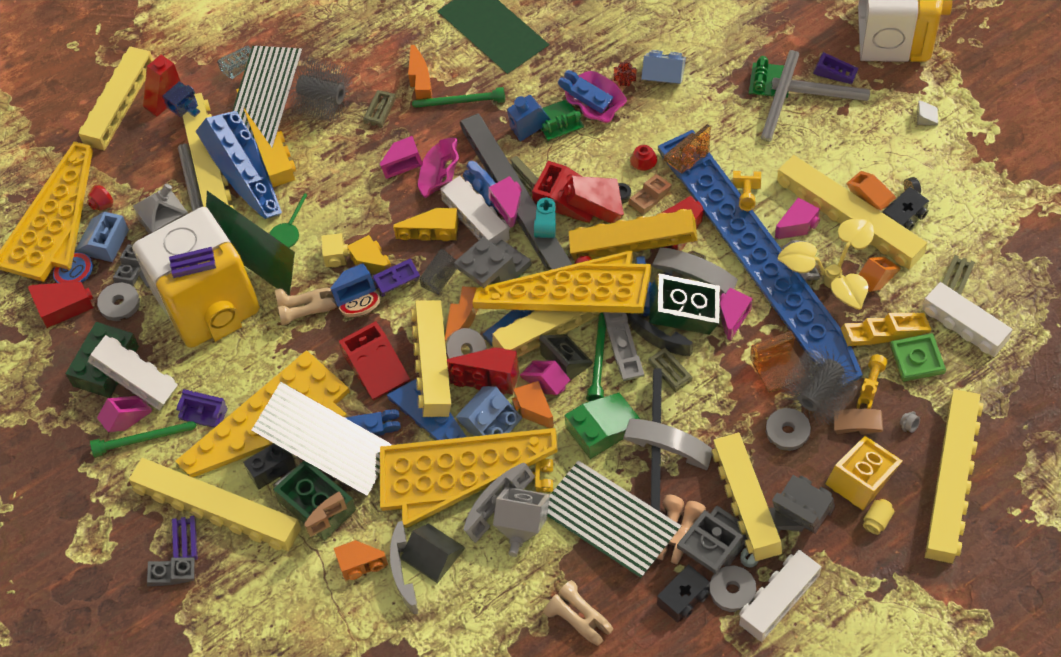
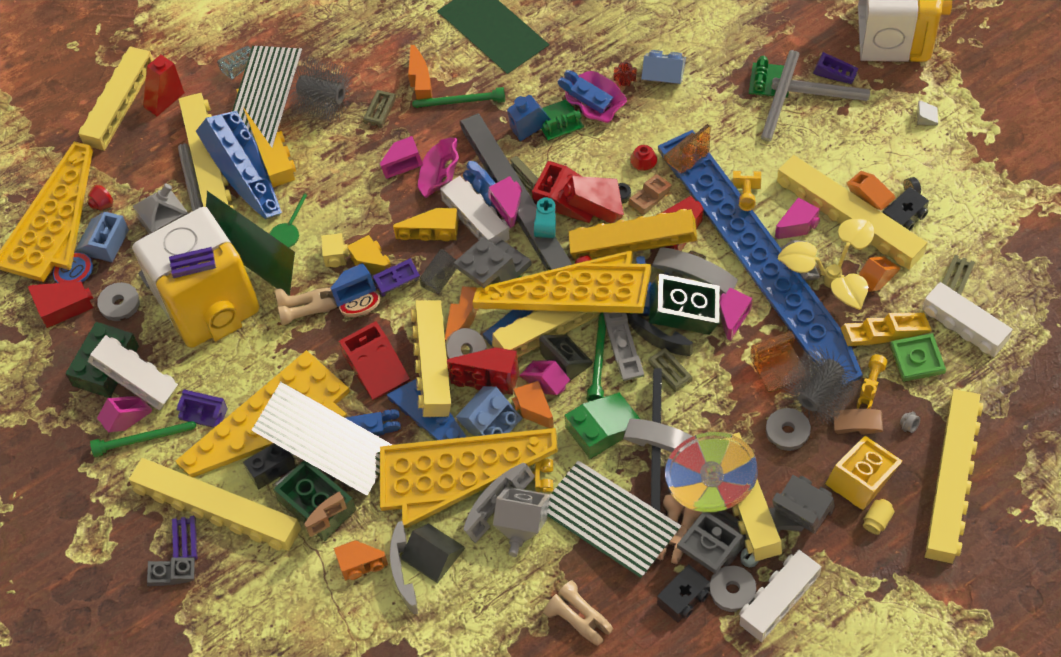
dark grey slope [113,244,141,286] -> none
clear blue brick [163,81,200,118] -> none
none -> clear dish [665,432,758,512]

